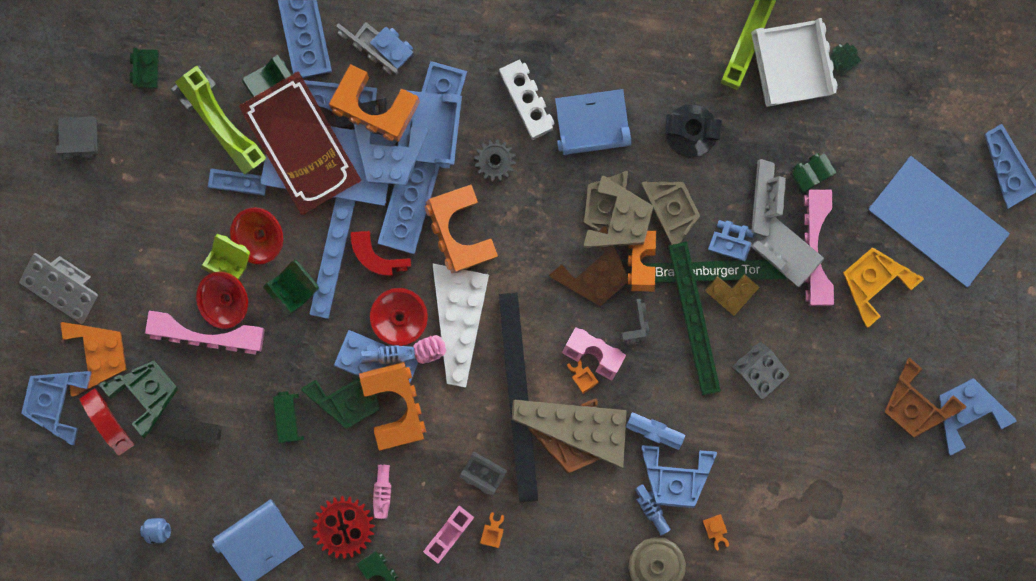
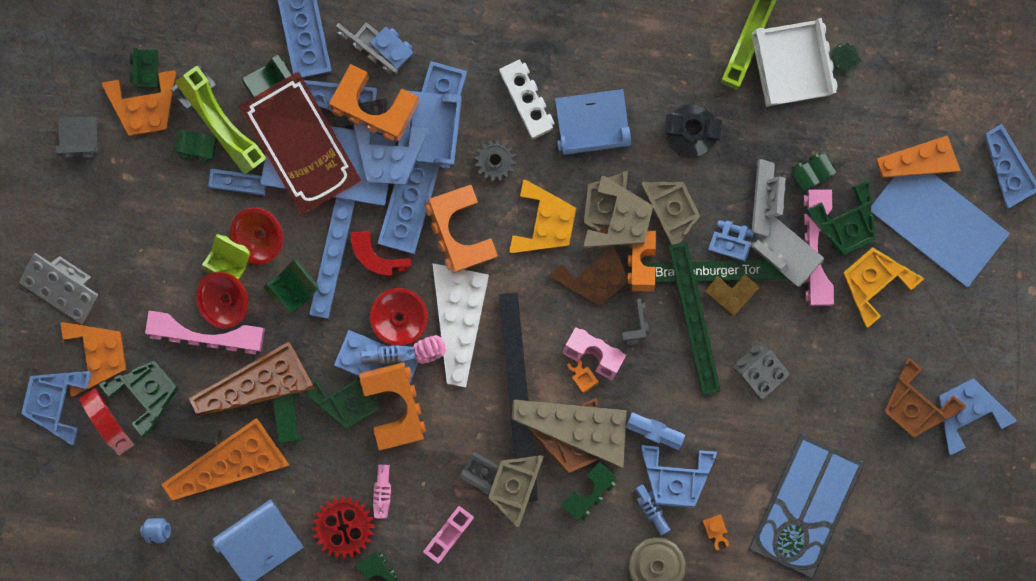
orange plate [480,512,504,548] -> none
none -> orange wing [102,70,176,136]
none -> orange wing [161,418,290,500]
none -> dark green brick [174,129,218,163]
none -> dark orange wing [189,342,315,416]
none -> dark tan wing [488,456,544,527]
none -> light orange wing [509,179,576,253]
none -> dark green arch [561,462,617,520]
none -> piece [749,434,865,579]
none -> dark green wing [805,180,876,255]
none -> orange wing [875,135,961,178]

